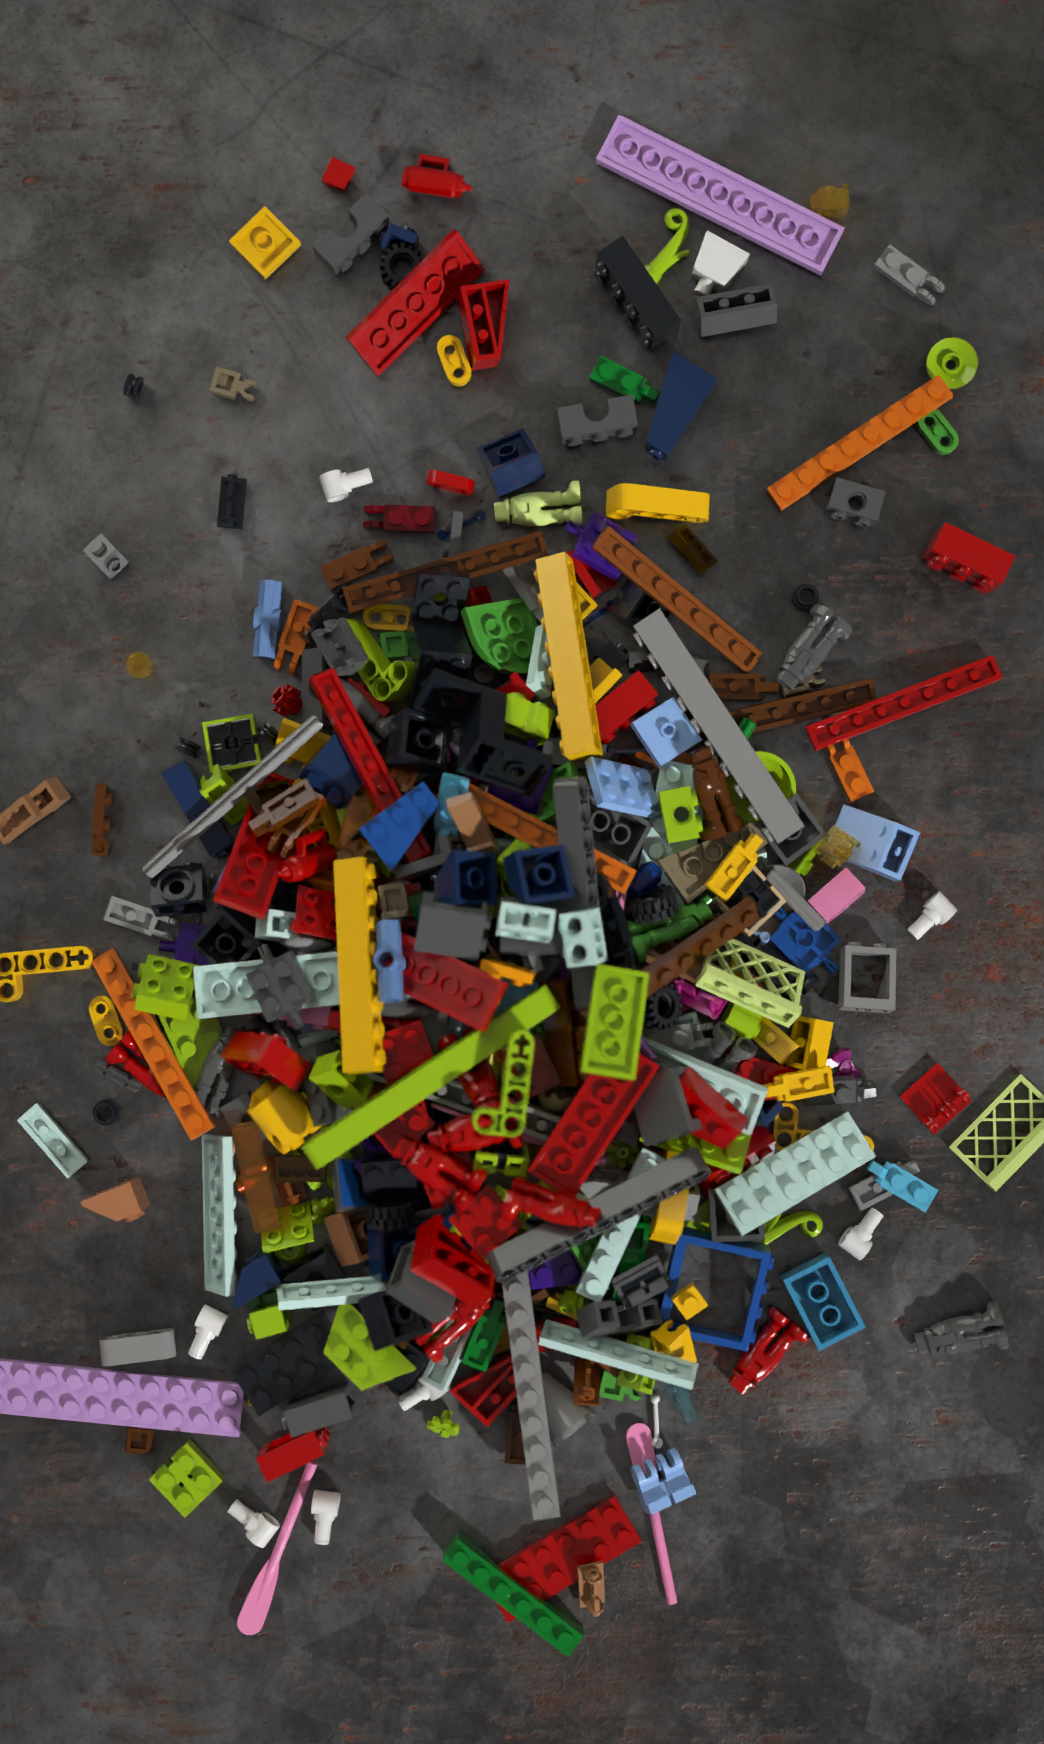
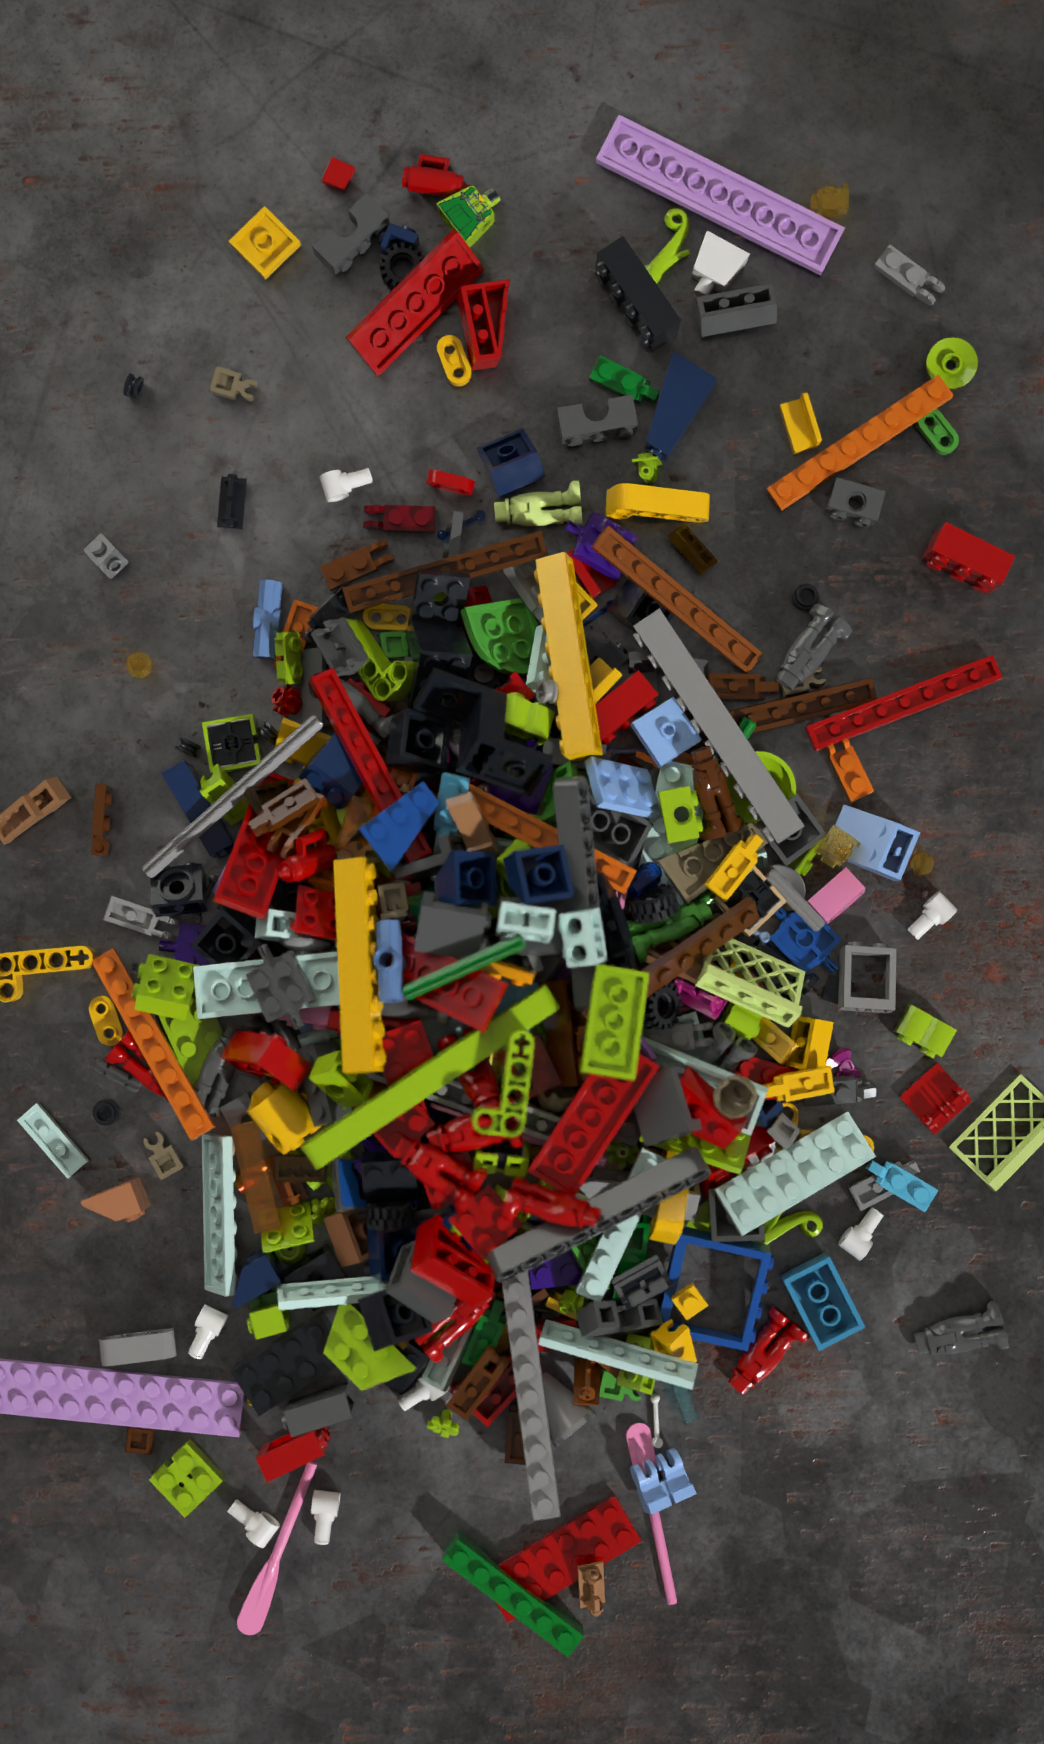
none -> dark tan plate [143,1131,185,1180]
none -> lime hinge [274,631,303,684]
none -> green axle [402,934,526,1000]
none -> torso [437,186,501,248]
none -> reddish brown plate [445,1344,511,1421]
none -> light grey bush [536,680,558,704]
none -> lime hinge [632,453,662,484]
none -> dark tan hair [713,1075,757,1119]
none -> light grey plate [767,1113,801,1149]
none -> yellow panel [779,392,822,455]
none -> lime brick [894,1005,957,1059]
none -> clear yellow plate [911,850,934,876]

